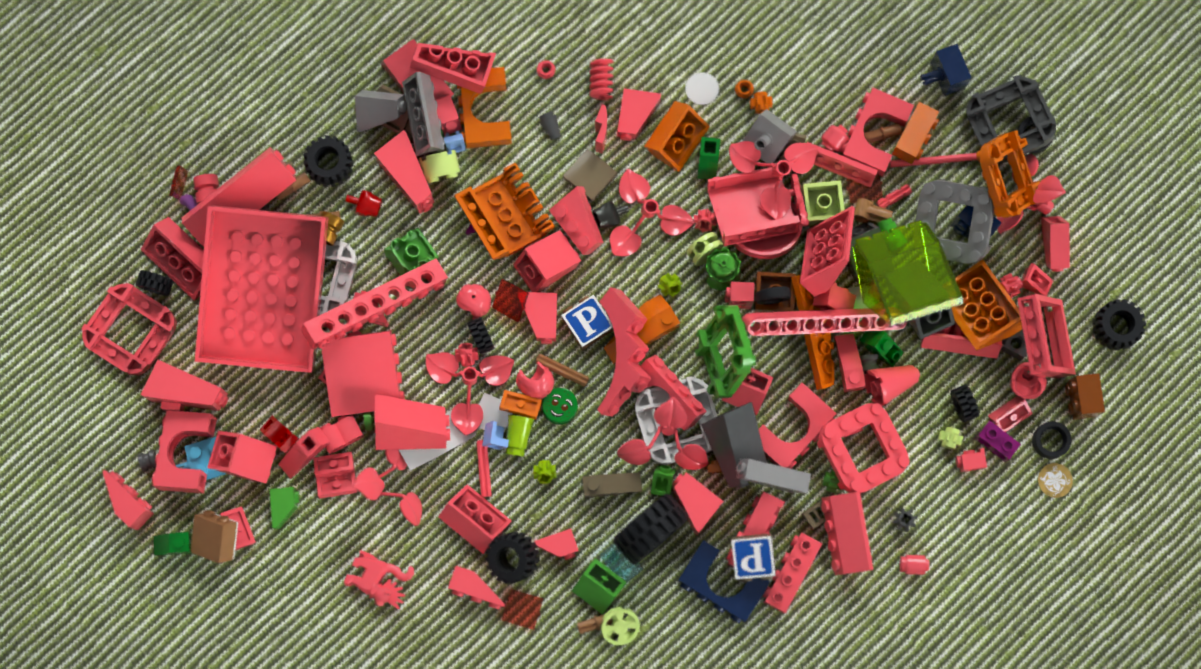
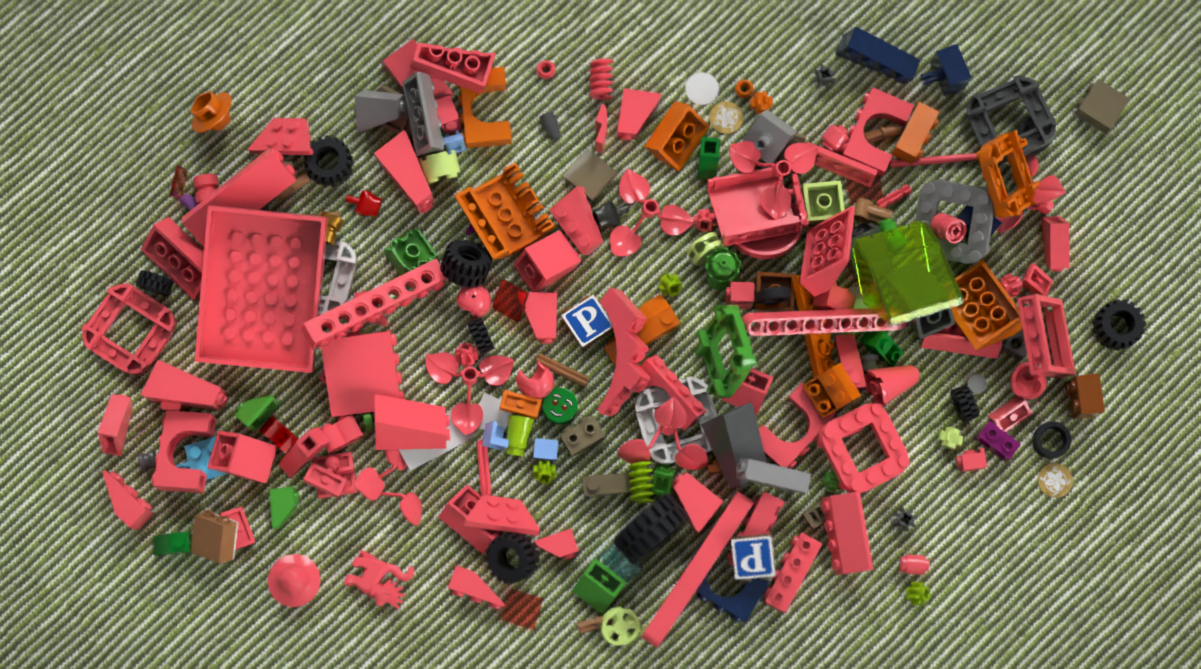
none -> coral slope [98,394,133,456]
none -> orange helmet [190,91,232,133]
none -> bright green slope [235,395,280,432]
none -> coral wing [248,118,313,155]
none -> coral helmet [268,554,321,607]
none -> coral plate [303,456,347,498]
none -> black tyre [440,240,492,288]
none -> coral wing [464,495,540,536]
none -> light blue panel [533,438,558,462]
none -> dark tan brick [560,416,605,457]
none -> lime piece [628,462,655,503]
none -> coral beam [641,491,754,648]
none -> pearl gold sticker [710,101,743,134]
none -> orange slope [802,362,861,419]
none -> dark grey gear [813,64,836,88]
none -> dark blue wedge [835,27,921,84]
none -> lime gear [905,582,930,606]
none -> coral wheel [930,213,967,243]
none -> light grey piece [967,374,987,394]
none -> dark tan piece [1074,79,1130,135]

